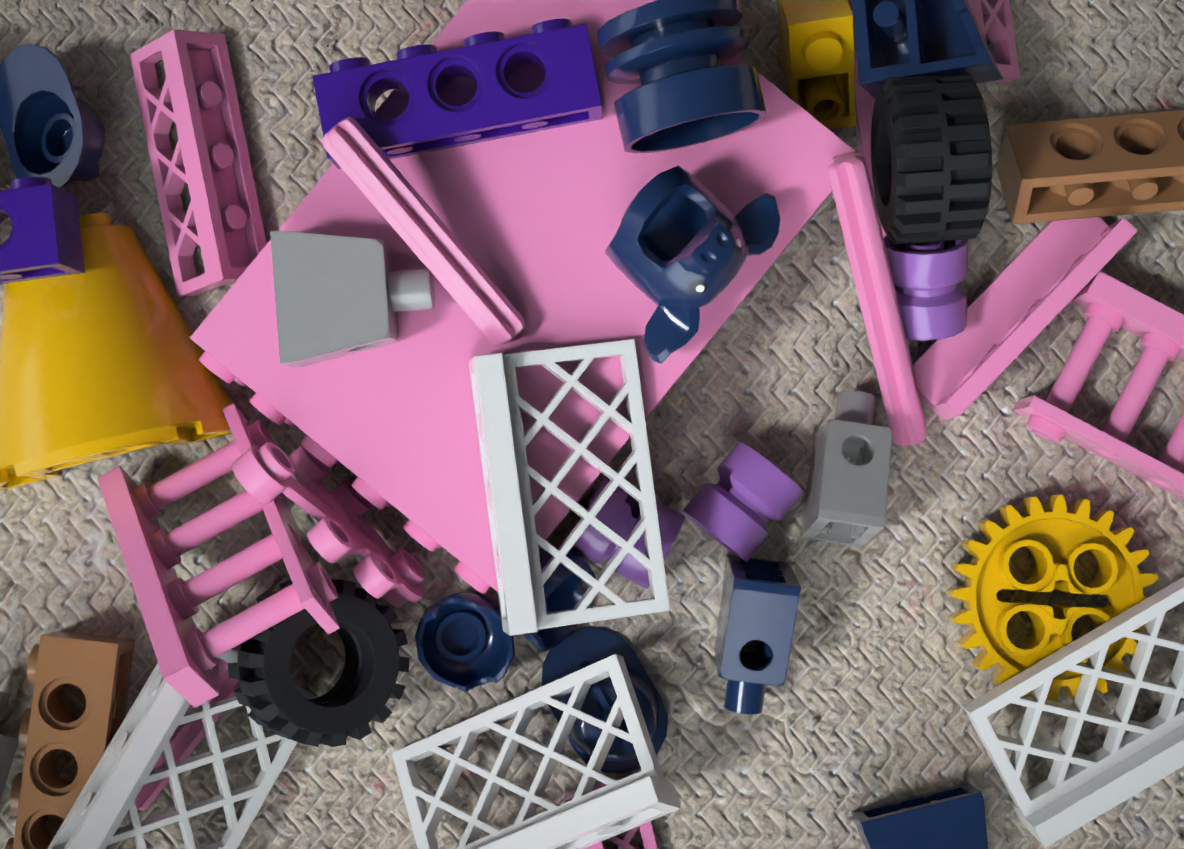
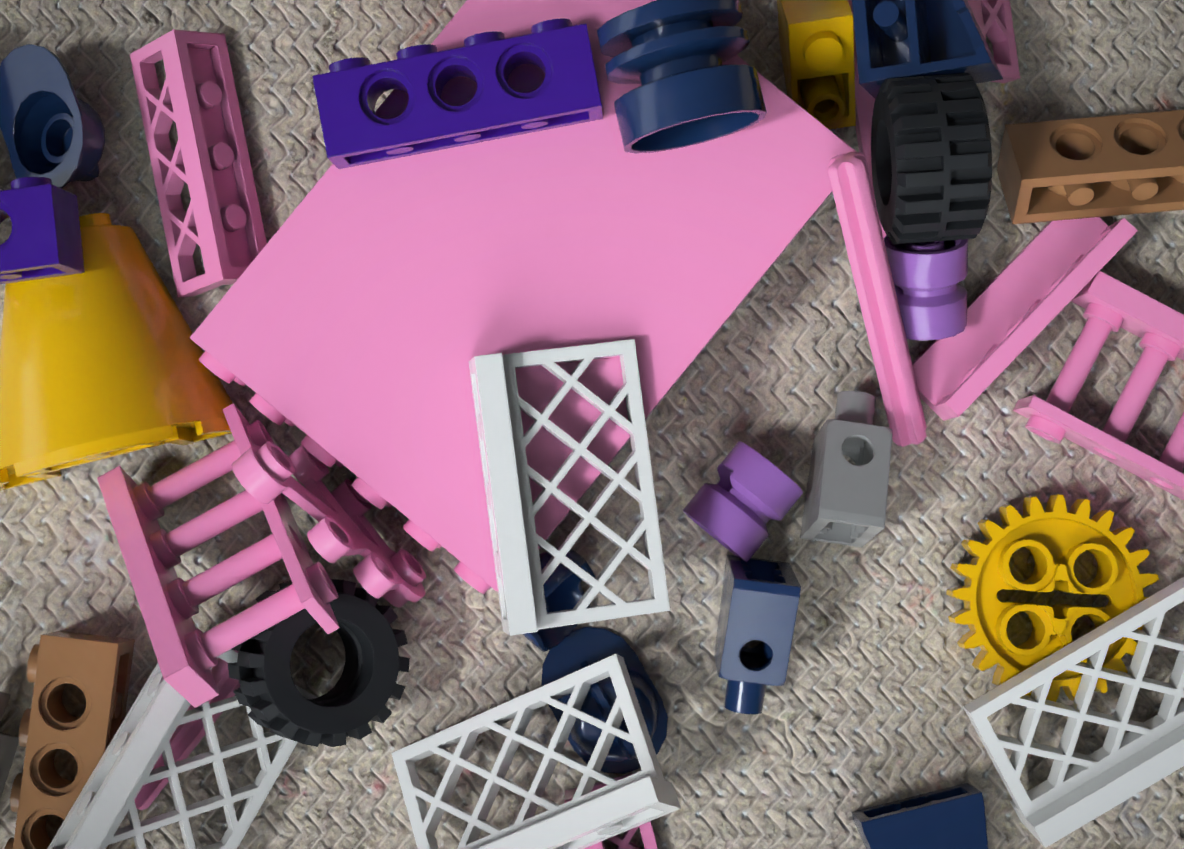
light grey torso [270,230,435,367] -> none
bright pink axle [321,117,525,346] -> none
dark blue hair [415,592,515,692] -> none
medium lavender wheel [571,476,686,589] -> none
dark blue piece [605,165,780,364] -> none

